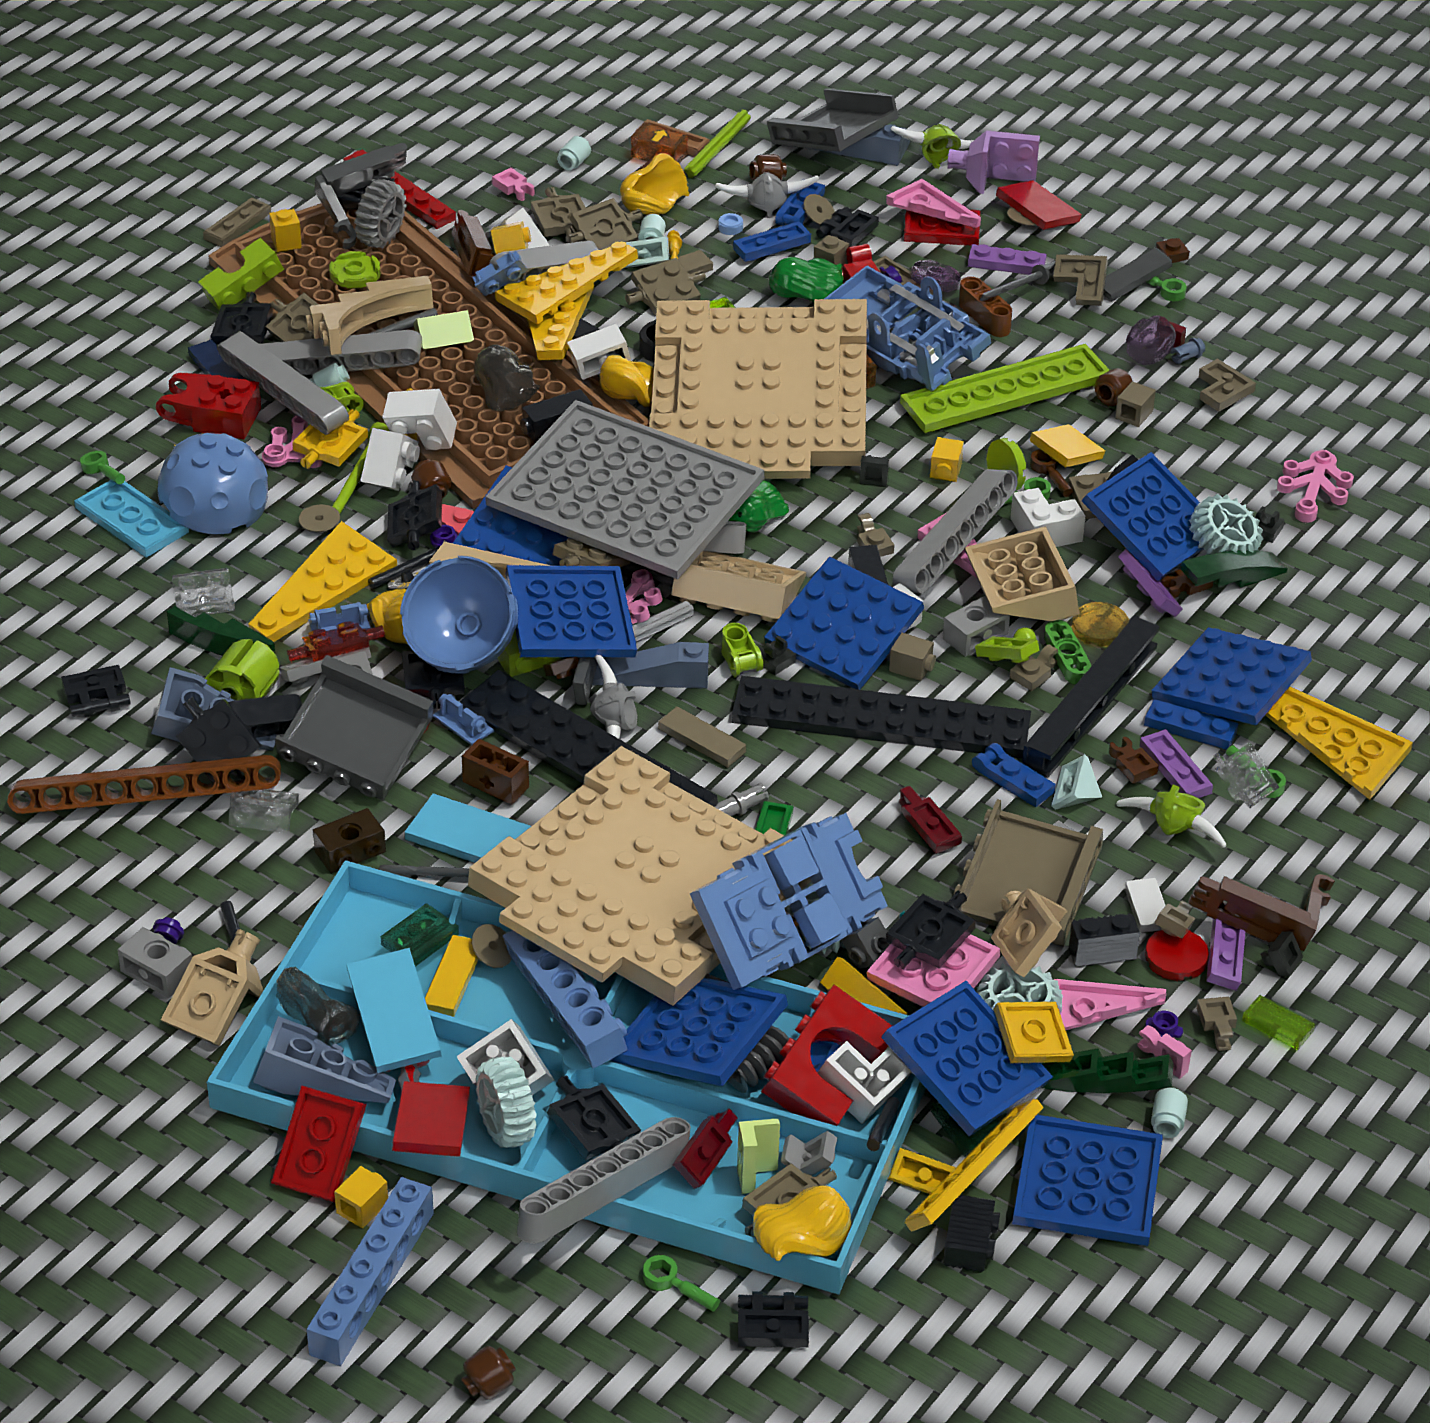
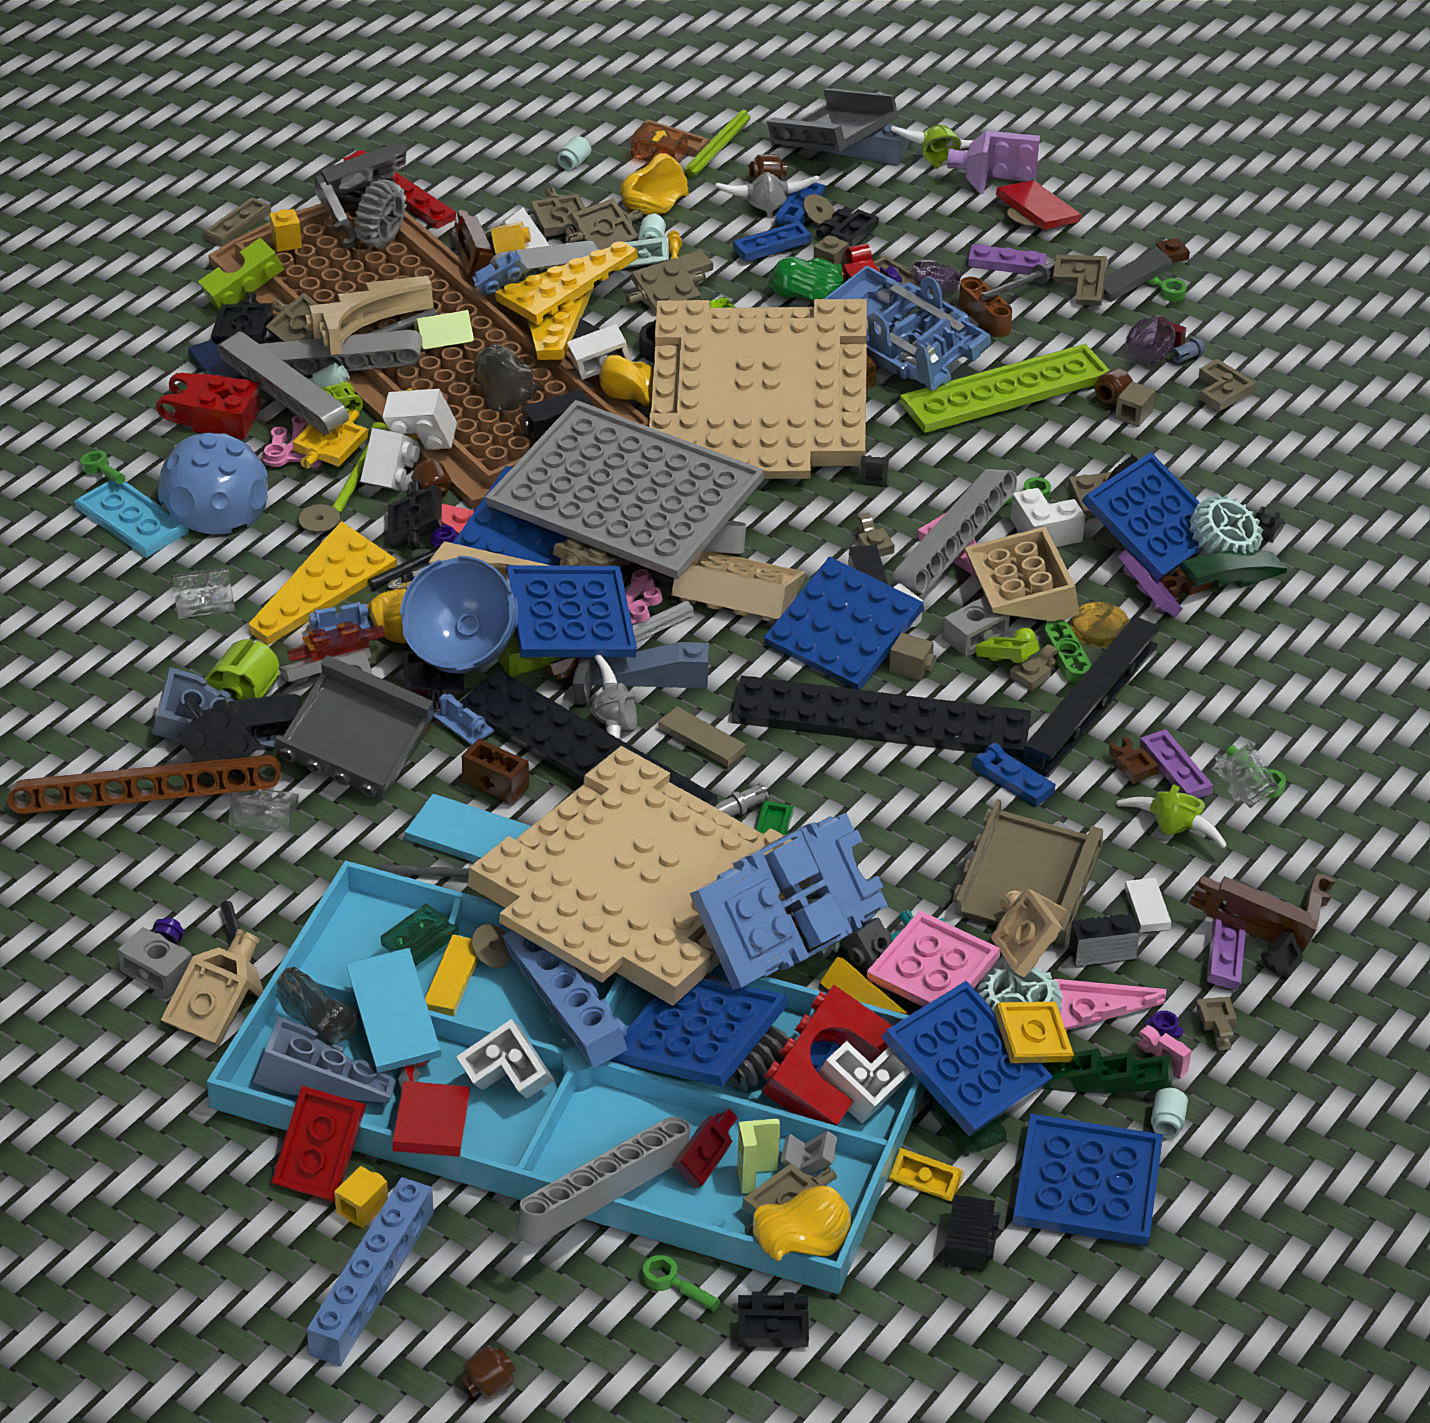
black plate [61,665,131,717] -> none
dark green slope [167,606,276,656] -> none
dark brown brick [312,808,386,874] -> none
lime tile [330,251,381,288] -> none
light aqua gear [475,1056,537,1148] -> none
bright pink plate [492,168,535,201] -> none
black plate [547,1075,641,1160] -> none
light blue tile [718,213,743,235] -> none
lime piece [721,622,763,677] -> none
green piece [728,480,789,533] -> none
pearl dark grey tile [760,636,796,675] -> none
black bar [867,1097,900,1151] -> none
bright pink wing [886,179,981,228] -> none
black plate [886,891,975,969] -> none
dark red hinge [898,786,962,854] -> none
red tile [904,210,981,246] -> none
yellow tile [904,1099,1044,1232] -> none
yellow brick [930,437,964,482] -> none
lime tile [986,438,1026,491] -> none
yellow tile [1029,424,1106,468] -> none
reddish brown piece [1030,449,1073,497] -> none
light aqua slope [1051,755,1102,810] -> none
blue plate [1144,699,1239,750] -> none
red tile [1145,930,1209,981] -> none
blue plate [1151,627,1312,725] -> none
dark tan plate [1154,900,1196,938] -> none
clear neon green tile [1242,995,1315,1050] -> none
yellow wing [1265,687,1413,800] -> none
bright pink plant [1277,450,1354,523] -> none

